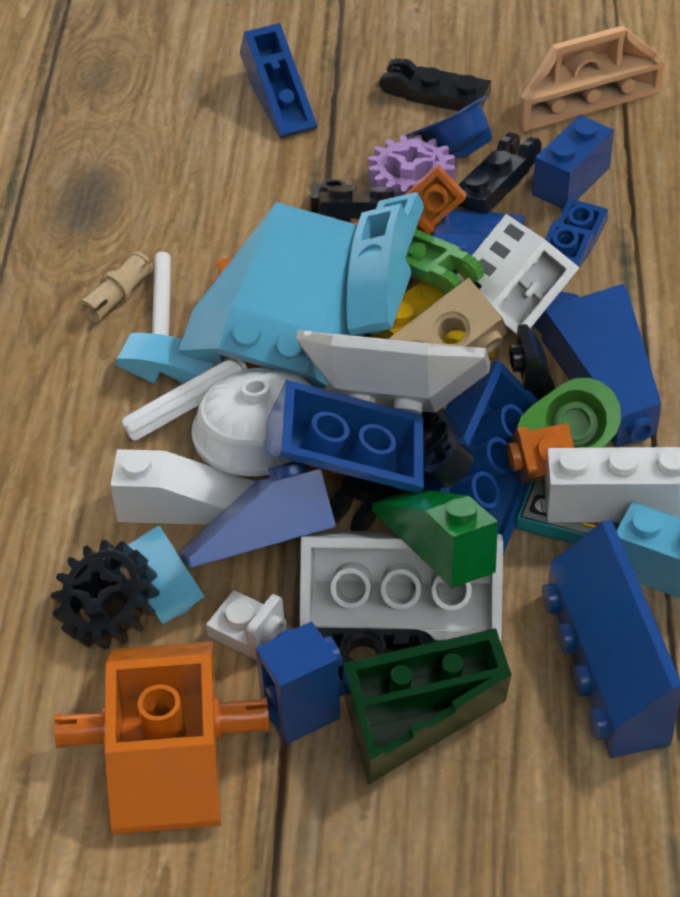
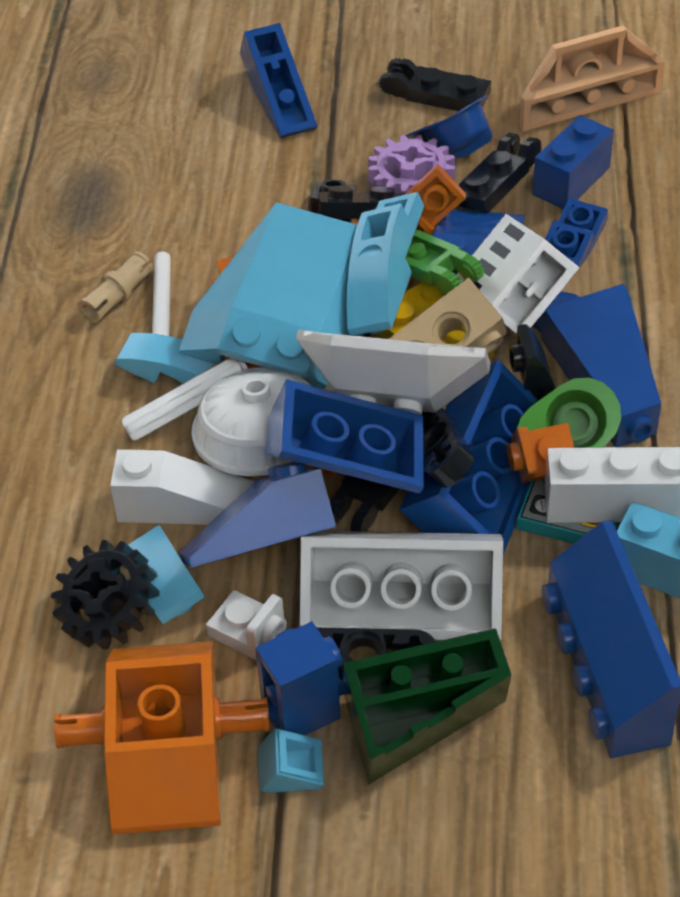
green slope [372,490,498,588] -> none
none -> medium azure slope [257,728,324,793]

